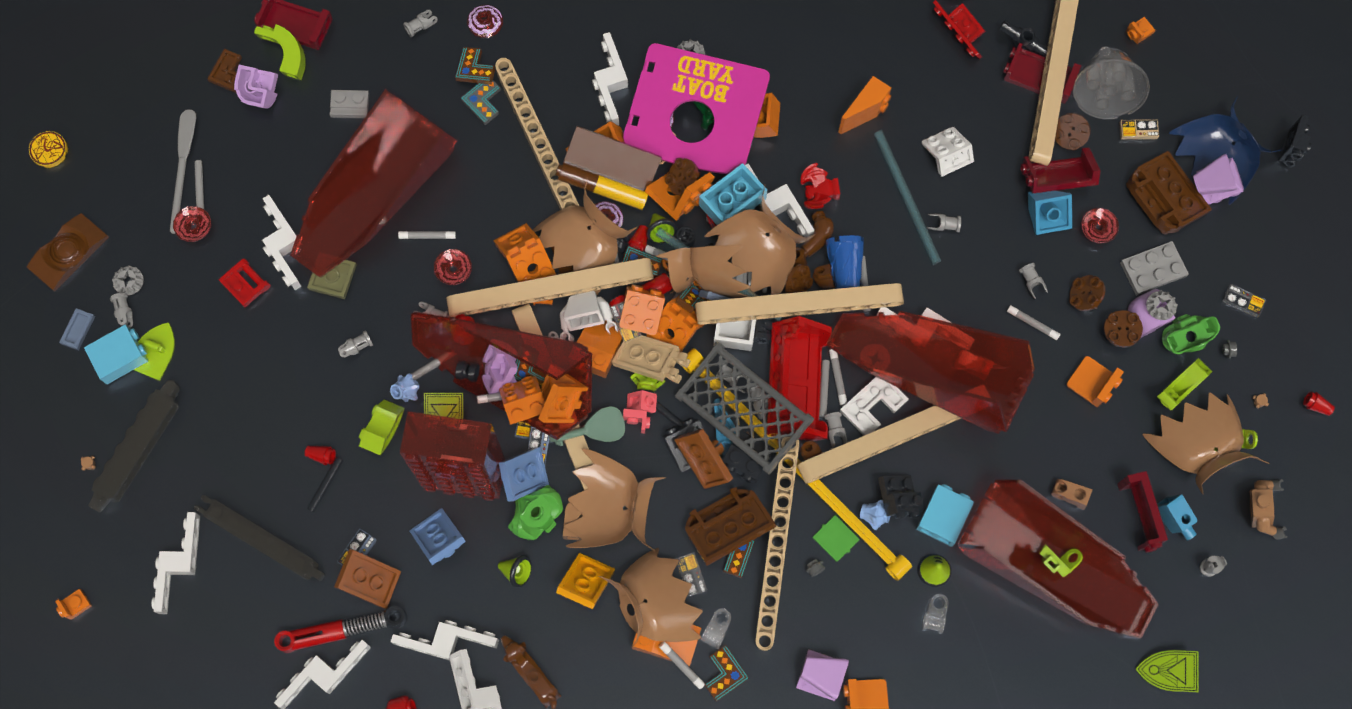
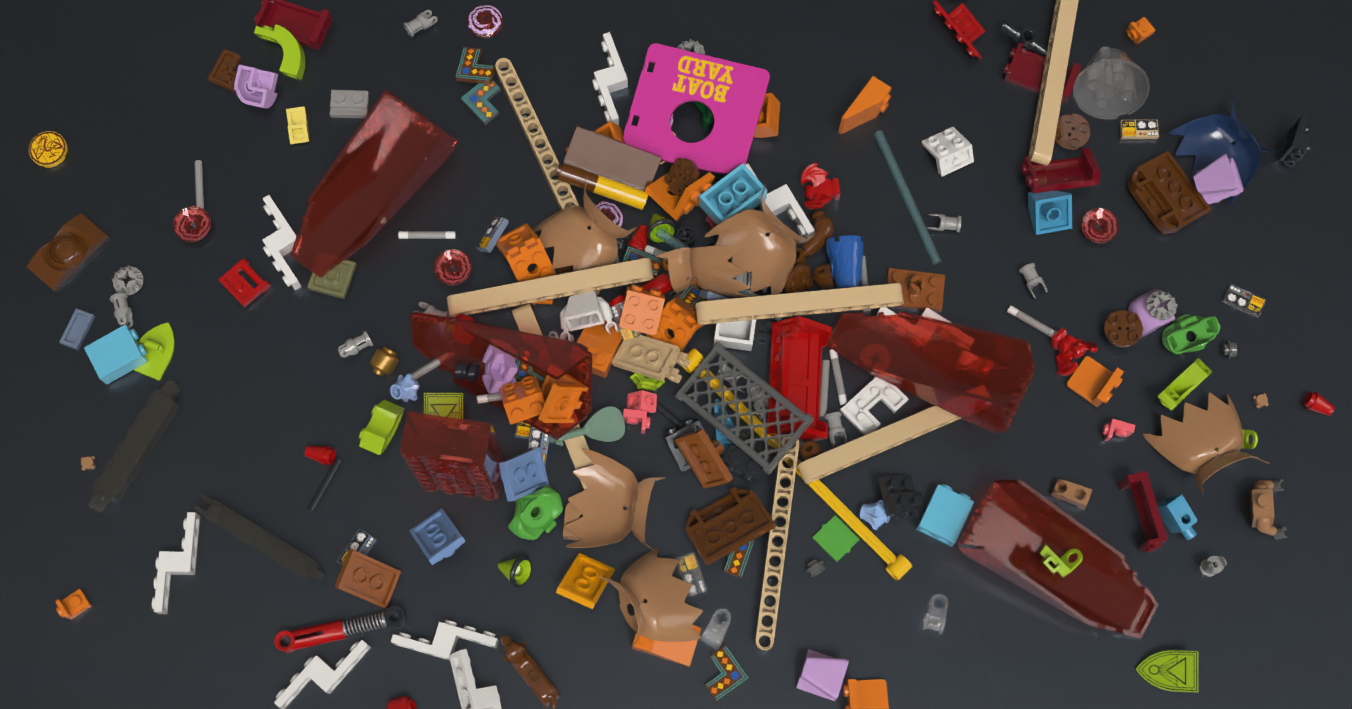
light grey piece [170,109,196,234] -> none
light grey bar [659,641,705,689] -> none
lime hat [918,554,952,587] -> none
reddish brown plate [1070,275,1105,311] -> none
light grey plate [1120,241,1189,296] -> none
none -> light yellow slope [286,107,309,145]
none -> pearl gold head [370,346,399,376]
none -> tile [476,217,509,253]
none -> dark orange plate [887,268,945,313]
none -> red animal [1051,327,1098,376]
none -> coral bracket [1102,419,1135,441]

